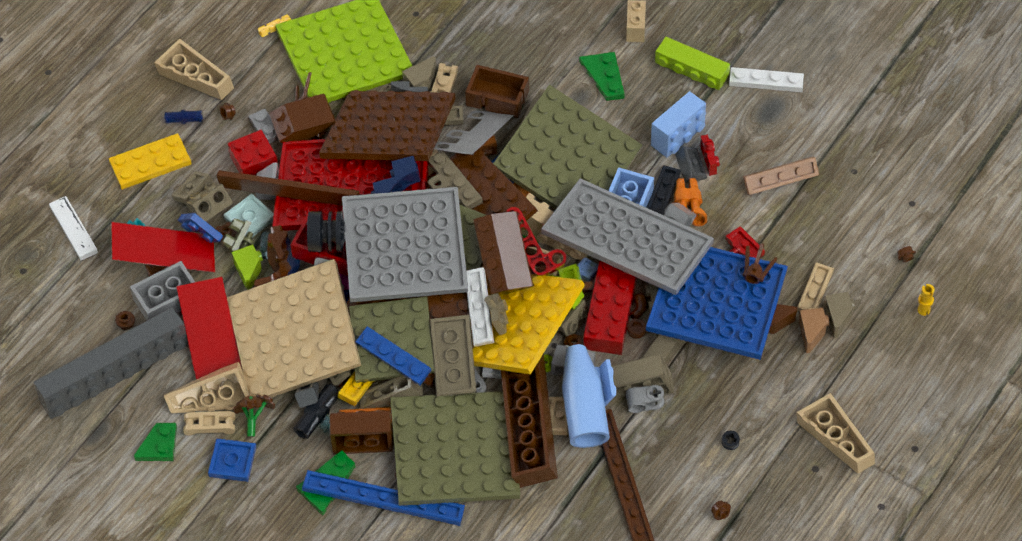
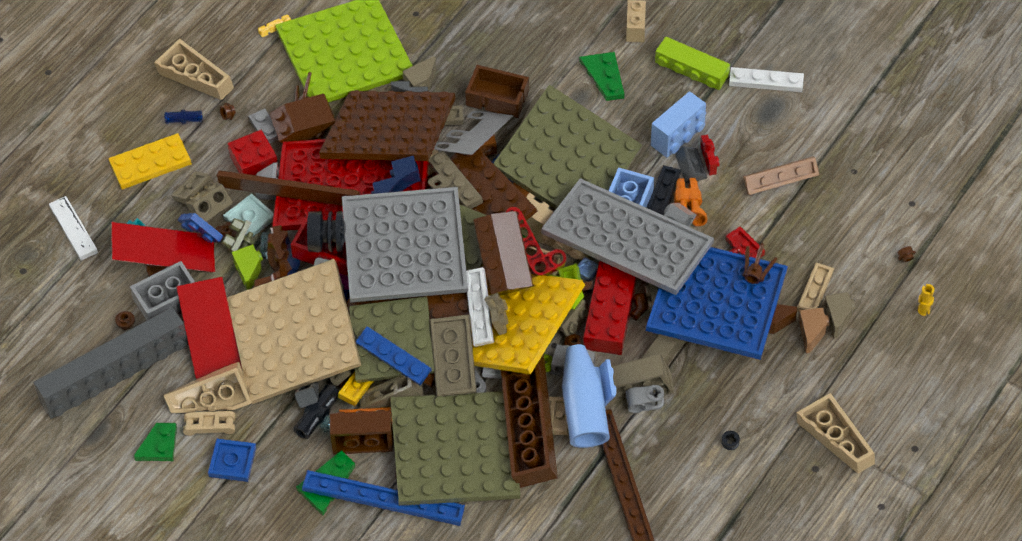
plant [233,394,275,437] -> none
tan plate [431,63,458,93] -> none
reddish brown tile [627,319,647,339] -> none
reddish brown plate [711,500,731,520] -> none

